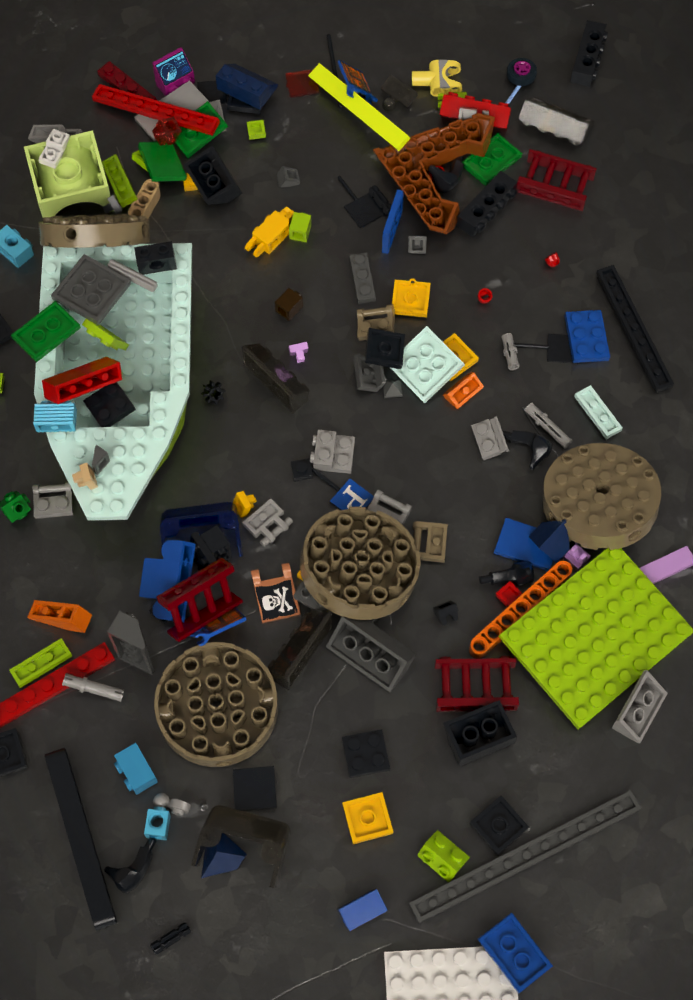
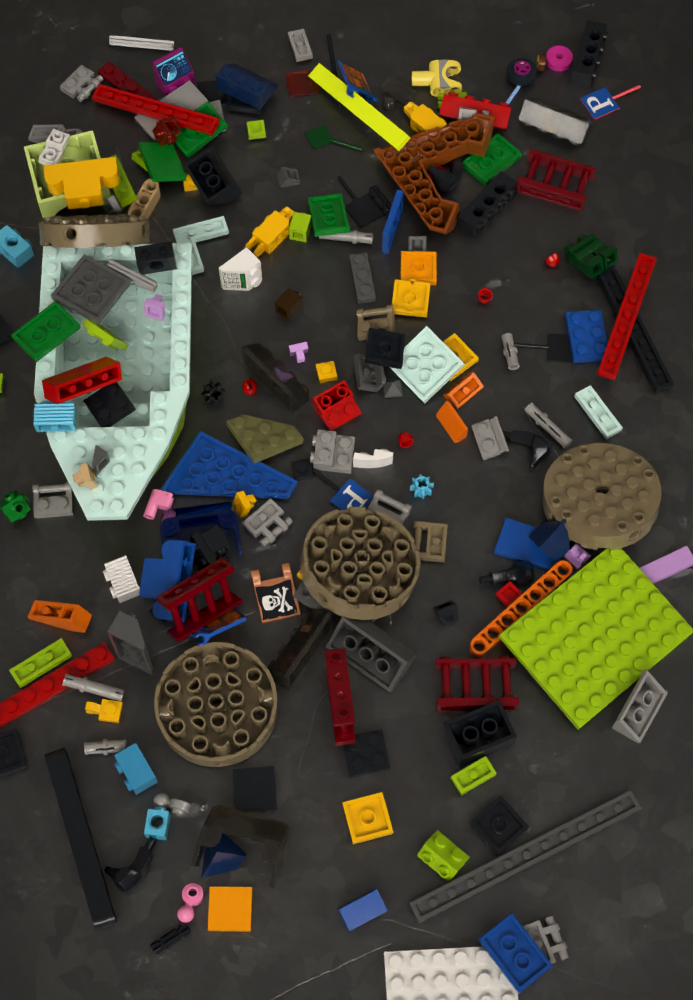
none -> yellow brick [44,157,119,209]
none -> light grey plate [60,65,104,102]
none -> light grey pin [84,739,127,755]
none -> yellow plate [85,699,123,723]
none -> white brick [103,555,140,603]
none -> light grey axle [109,35,175,51]
none -> bright pink piece [143,489,176,520]
none -> lavender tile [144,294,165,321]
none -> blue wing [161,431,298,499]
none -> light aqua plate [172,216,229,275]
none -> bright pink plate [177,883,203,923]
none -> light orange tile [208,887,253,932]
none -> white slope [219,247,262,291]
none -> olive plate [227,414,303,464]
none -> red hinge [242,379,257,395]
none -> light grey plate [288,29,313,62]
none -> dark green piece [305,125,363,151]
none -> green tile [307,193,350,237]
none -> red brick [312,380,362,431]
none -> yellow plate [316,361,338,383]
none -> light grey pin [319,230,374,244]
none -> dark red fence [325,648,356,746]
none -> white slope [353,449,393,468]
none -> red hinge [398,432,414,448]
none -> light orange tile [401,251,437,285]
none -> yellow hinge [404,102,447,134]
none -> medium azure gear [410,474,434,499]
none -> orange slope [436,401,468,443]
none -> lime plate [450,756,497,796]
none -> light grey plate [523,916,569,964]
none -> reddish brown tile [536,54,546,72]
none -> dark pink piece [546,46,573,71]
none -> dark green hips [564,234,618,279]
none -> blue piece [580,85,641,120]
none -> red plate [597,253,657,381]

